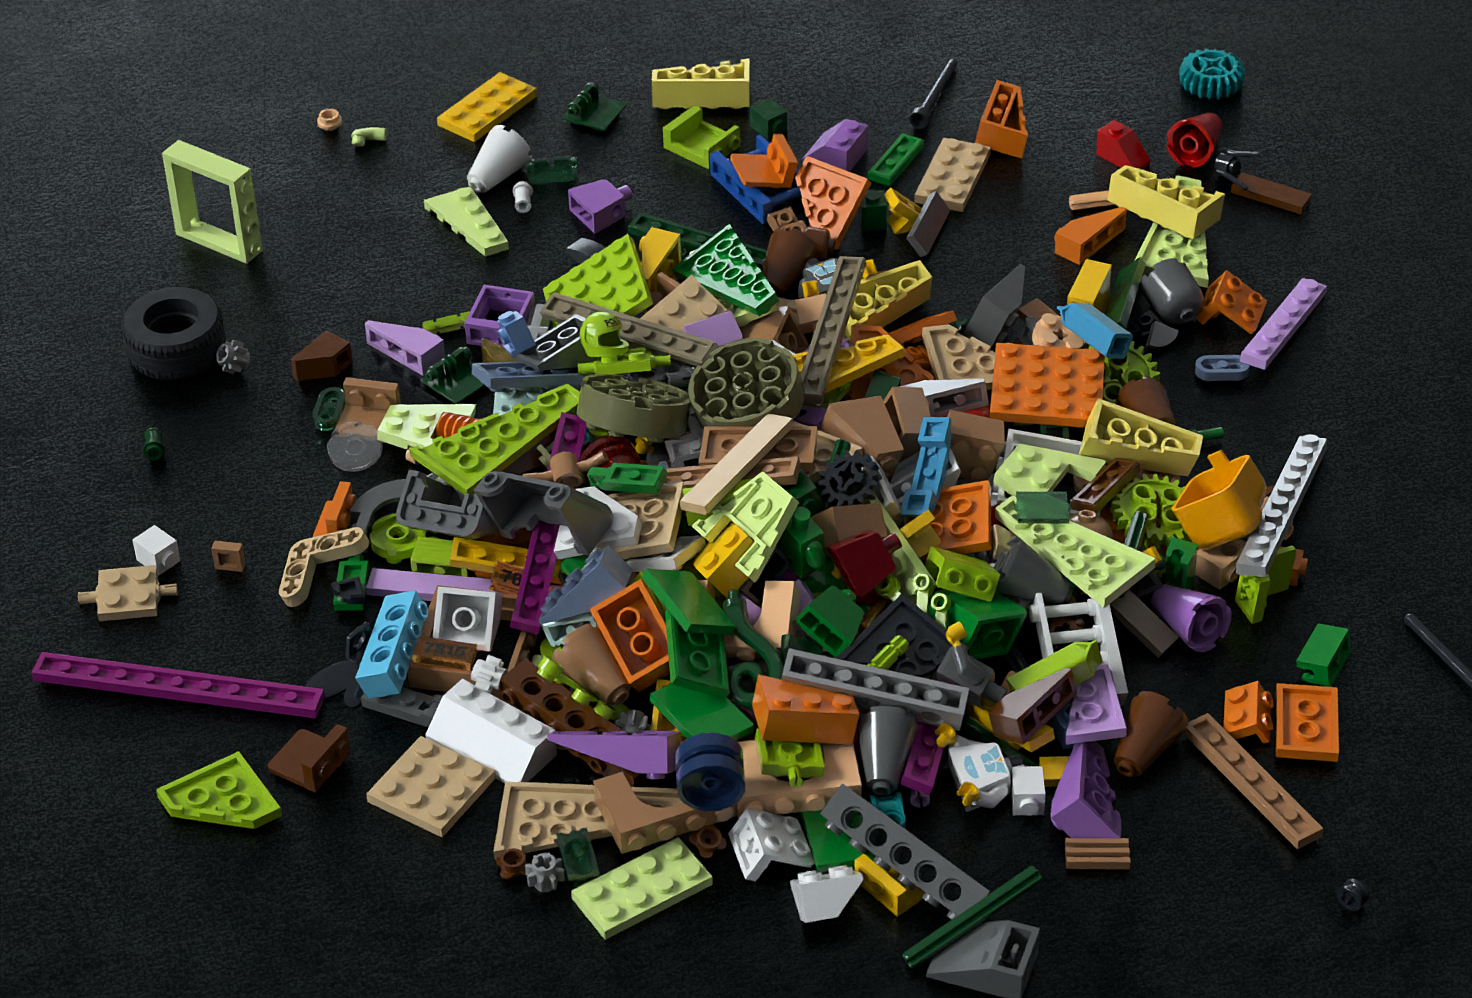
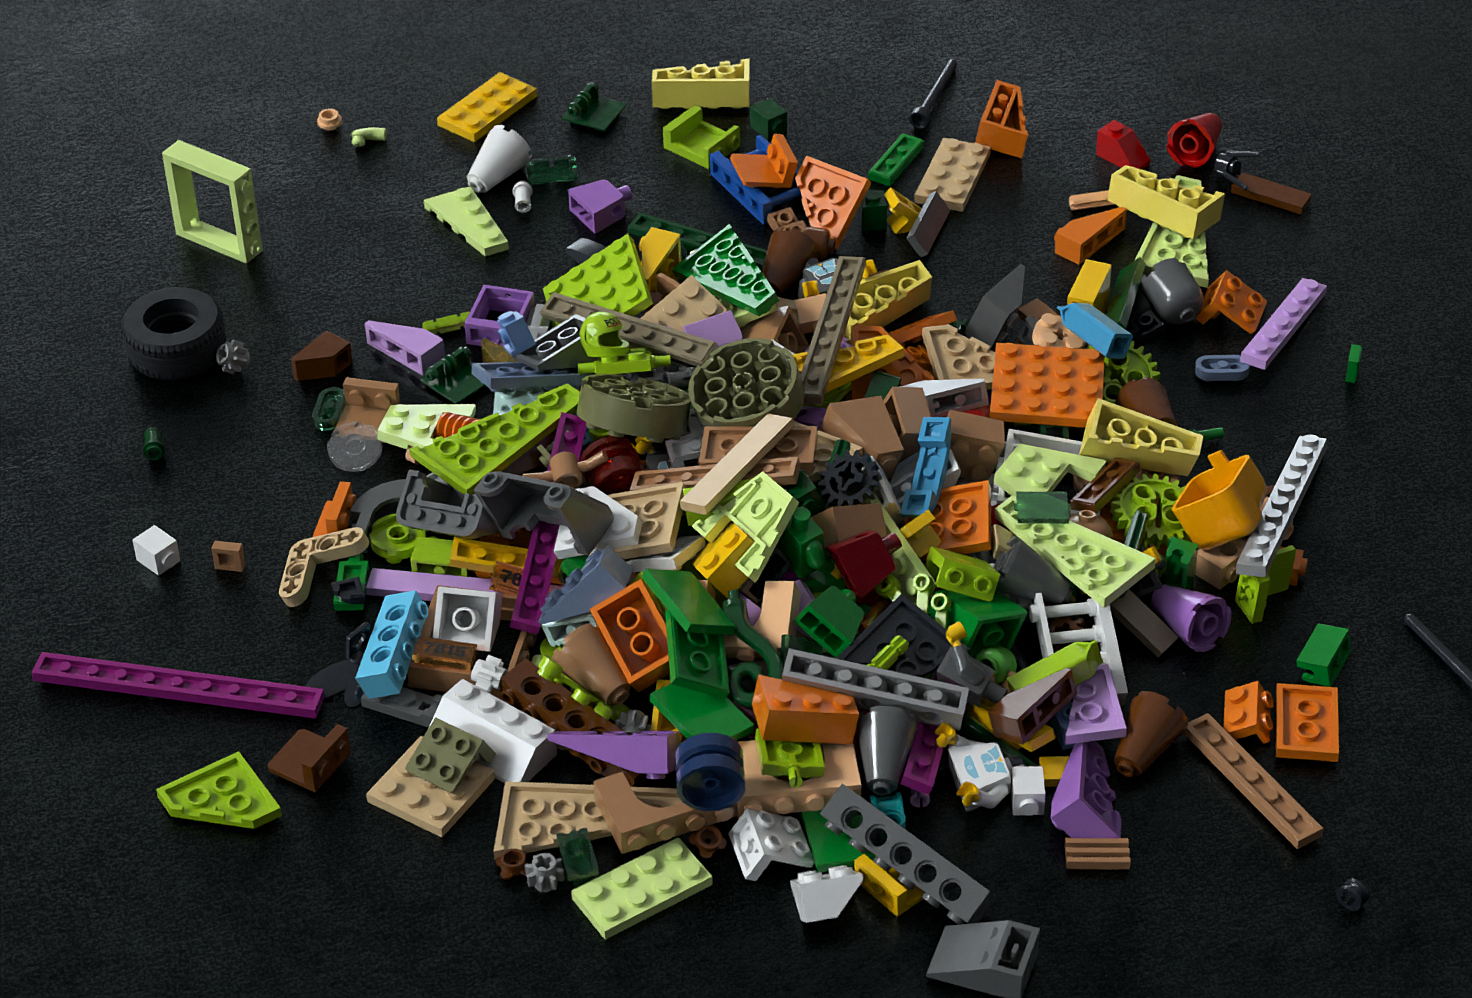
tan plate [78,565,178,621] -> none
green hinge [587,463,668,494] -> none
medium lavender slope [802,119,868,172] -> none
dark green axle [903,866,1043,969] -> none
light grey tile [1146,321,1179,349] -> none
teal gear [1179,48,1245,100] -> none
none -> olive bracket [405,717,496,794]
none -> bright green head [974,646,1017,685]
none -> green tile [1345,344,1362,383]

